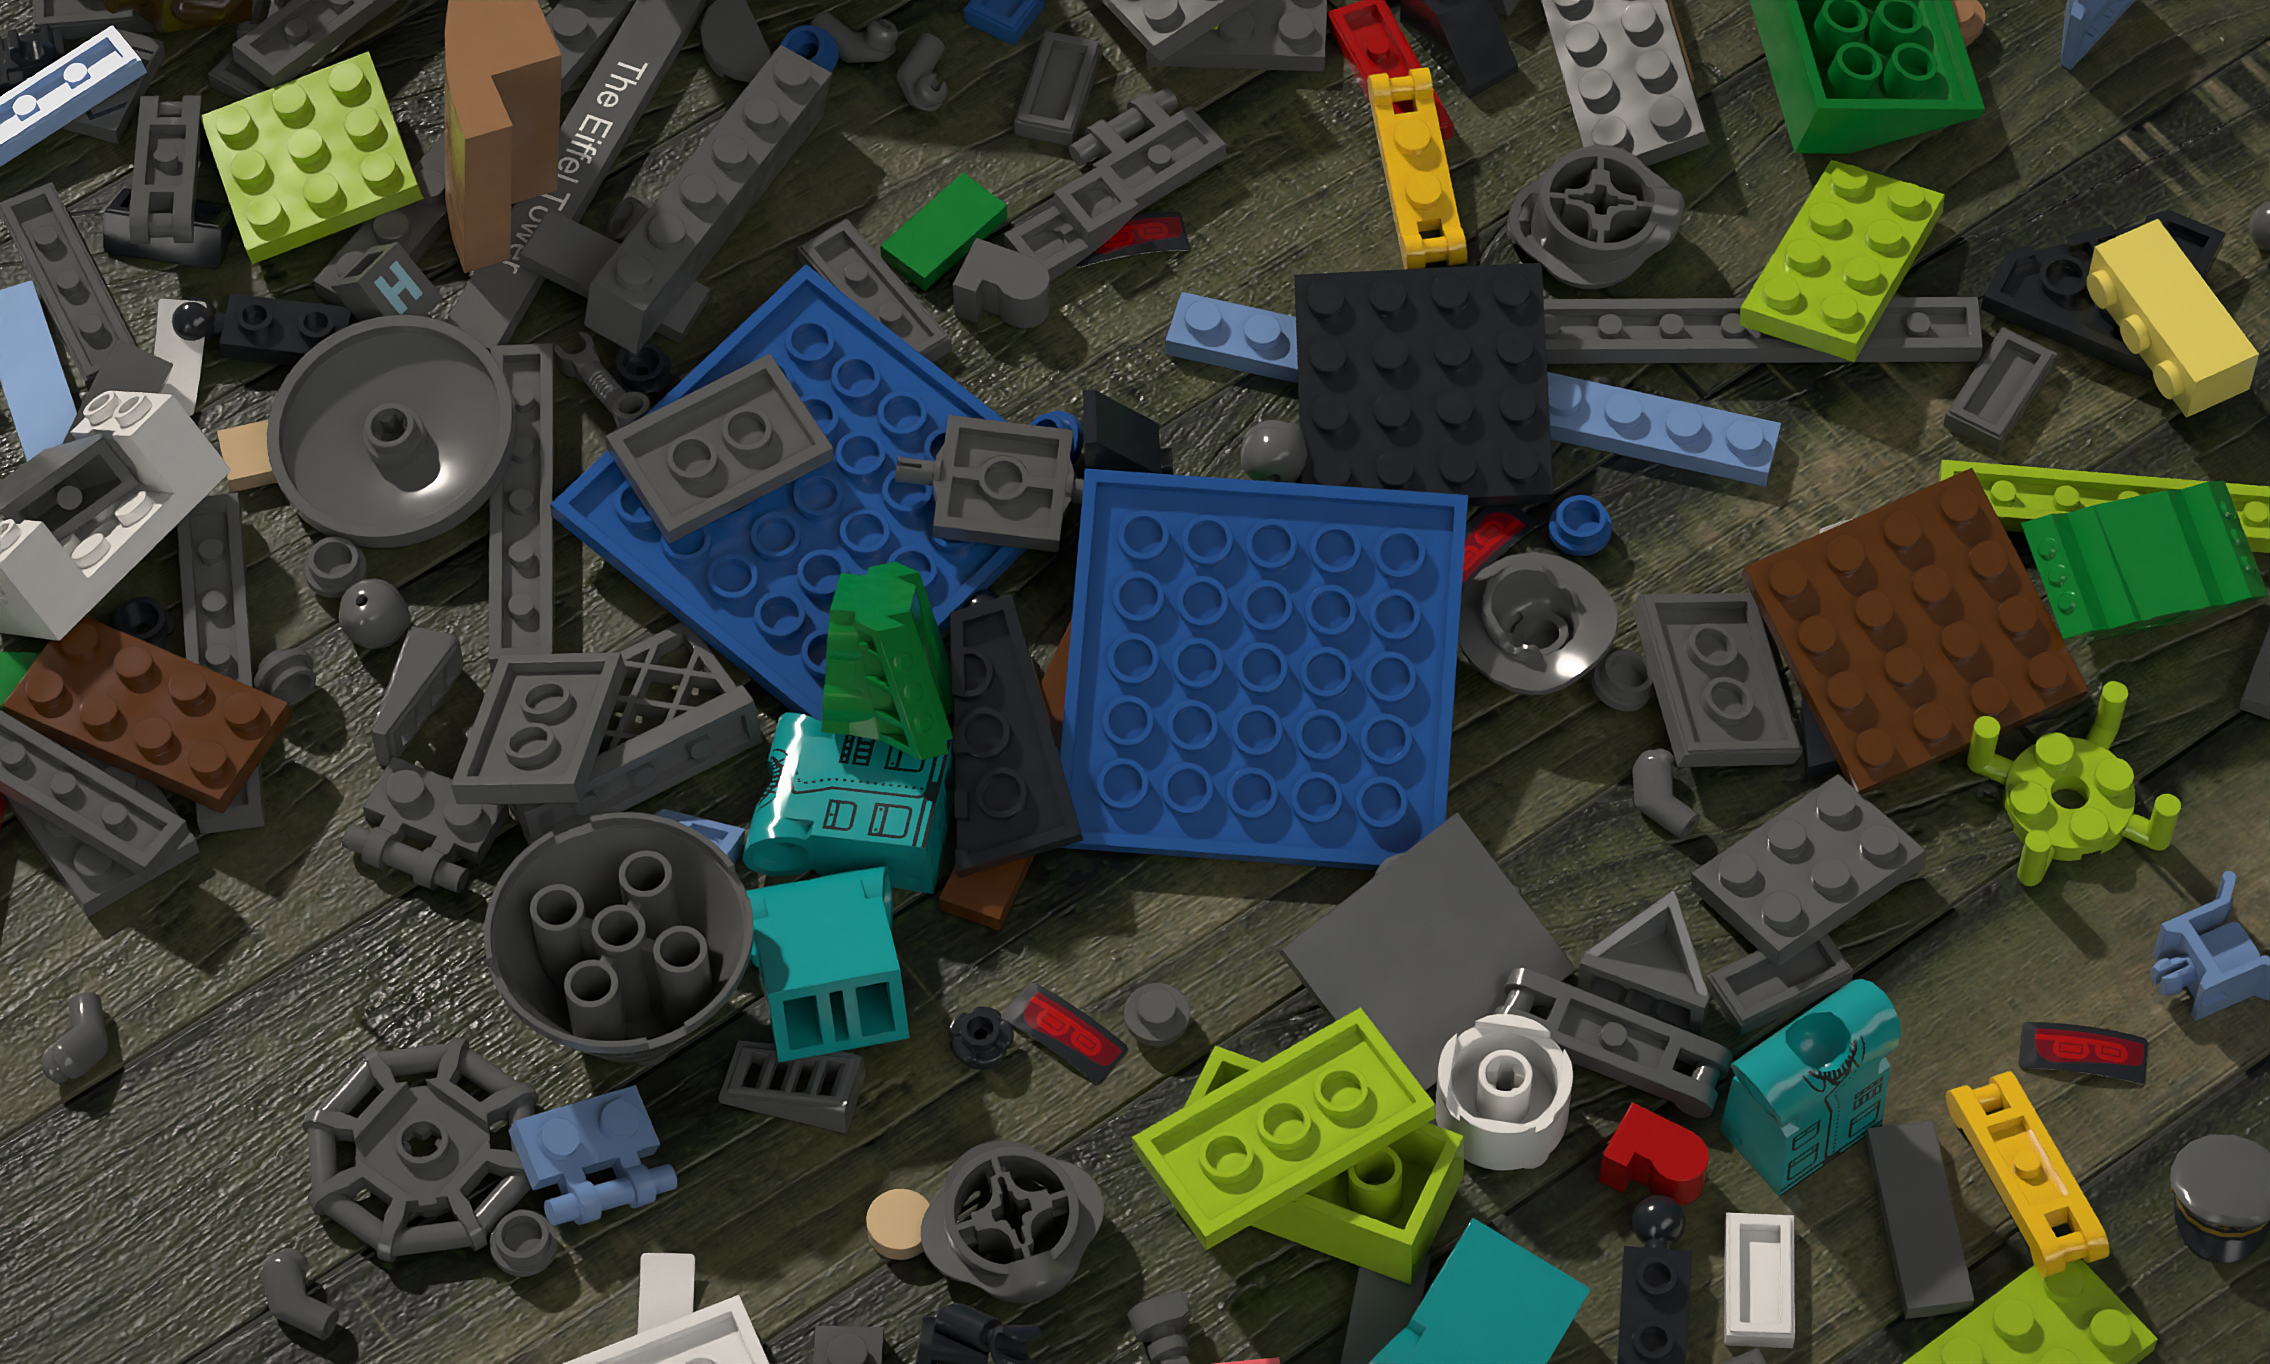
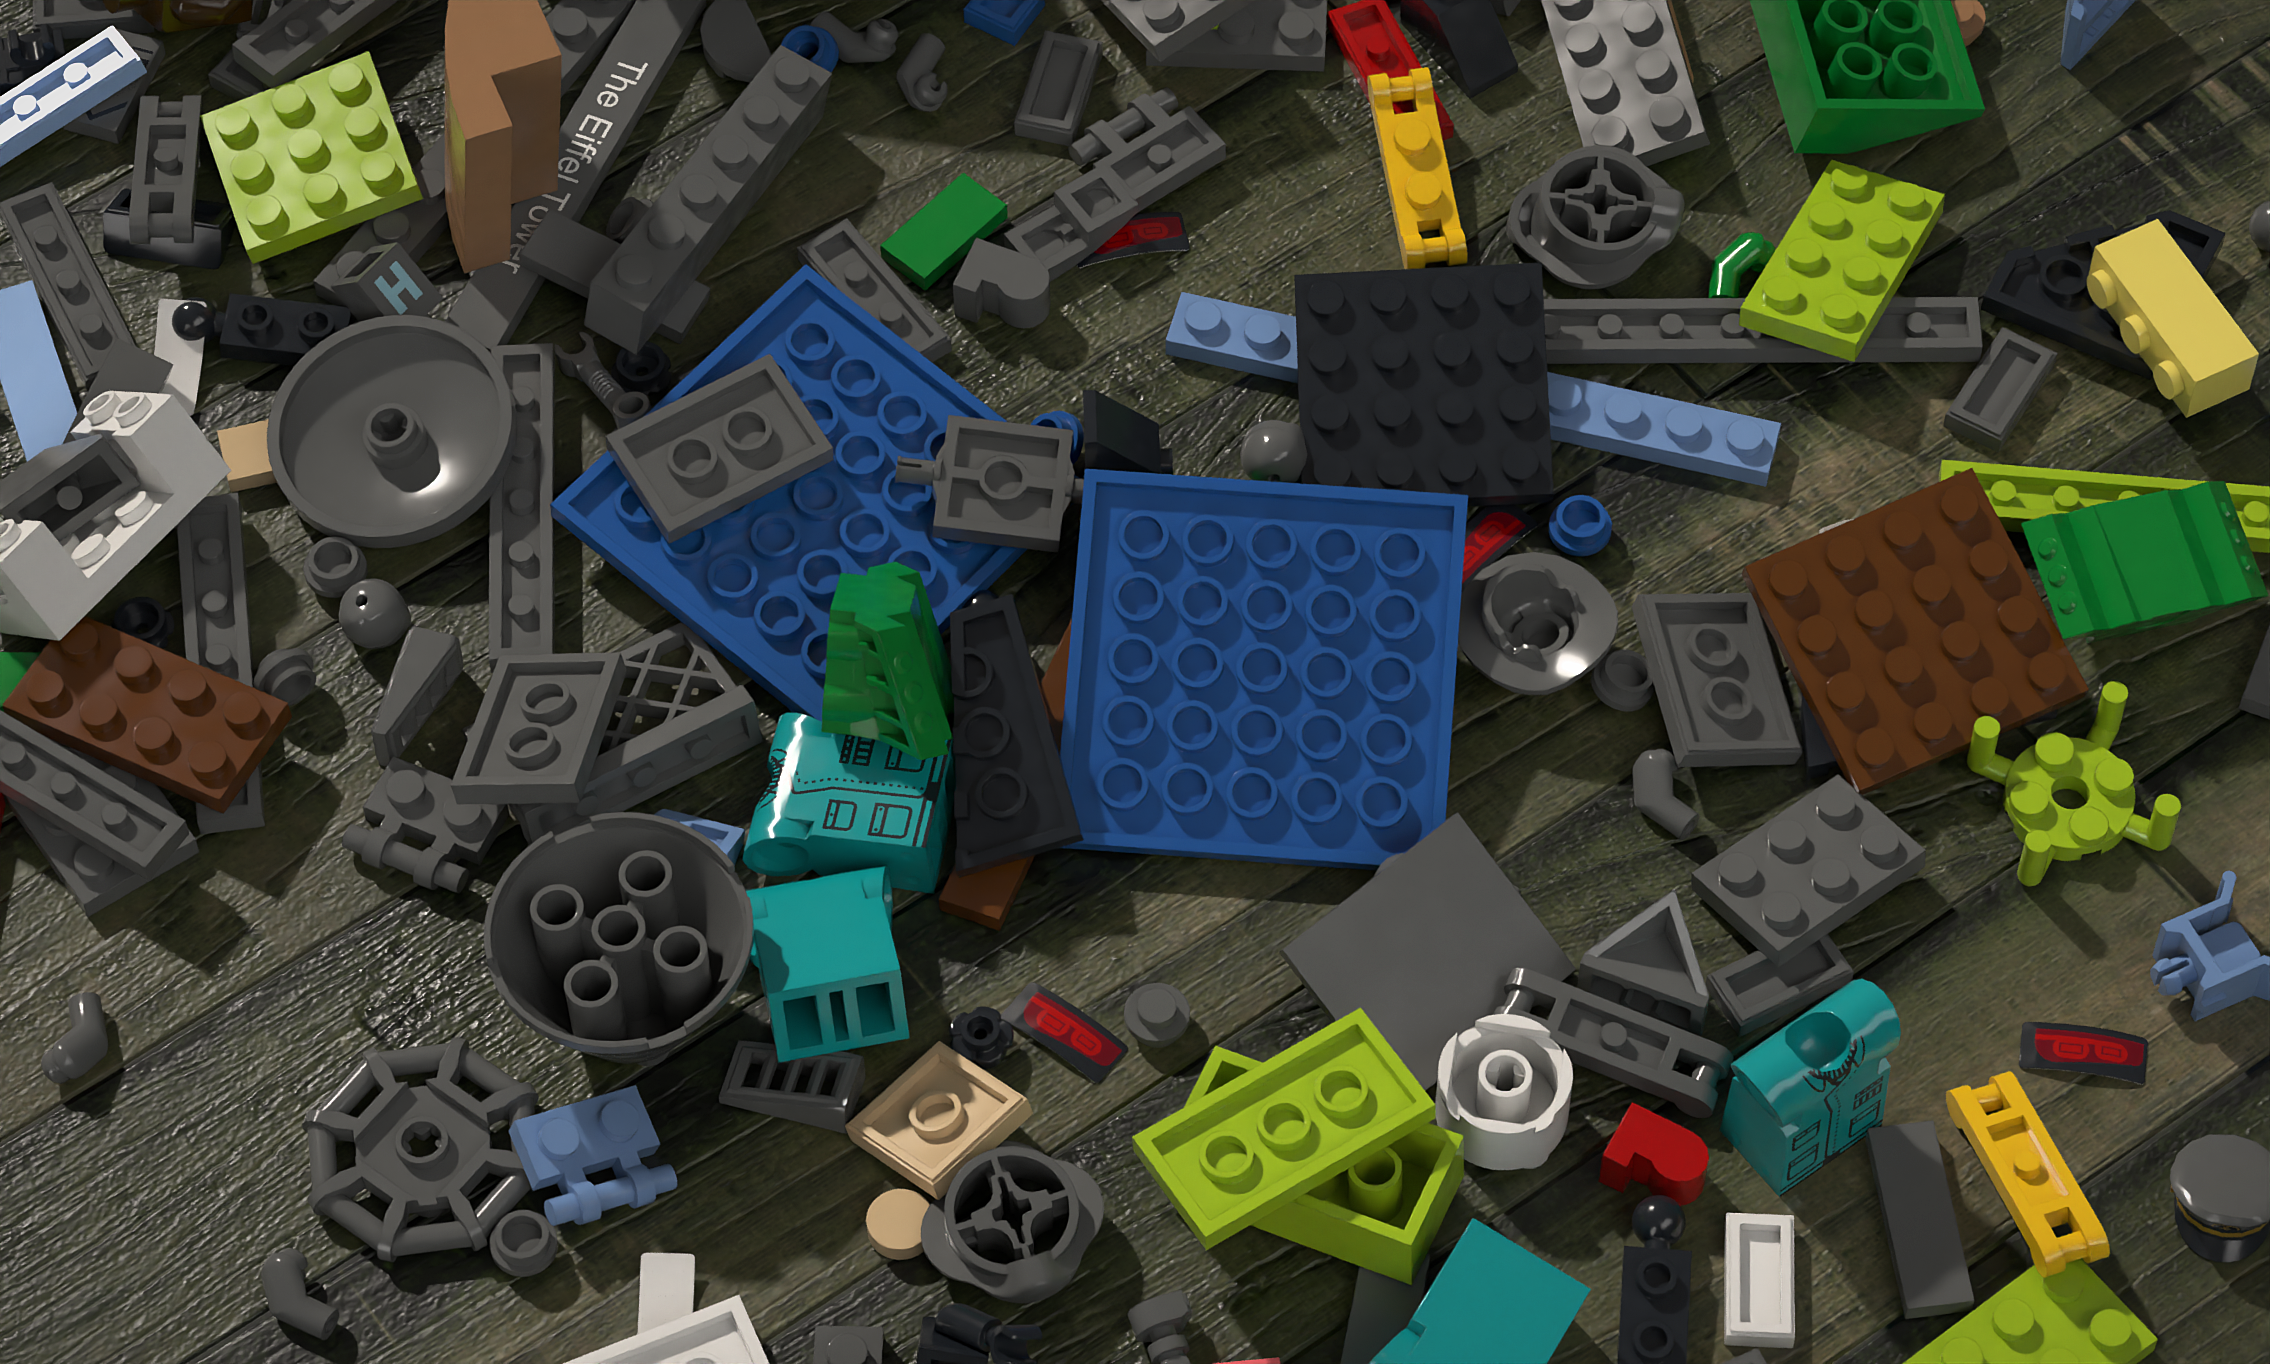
none -> tan tile [845,1041,1033,1200]
none -> green arm [1708,232,1775,298]

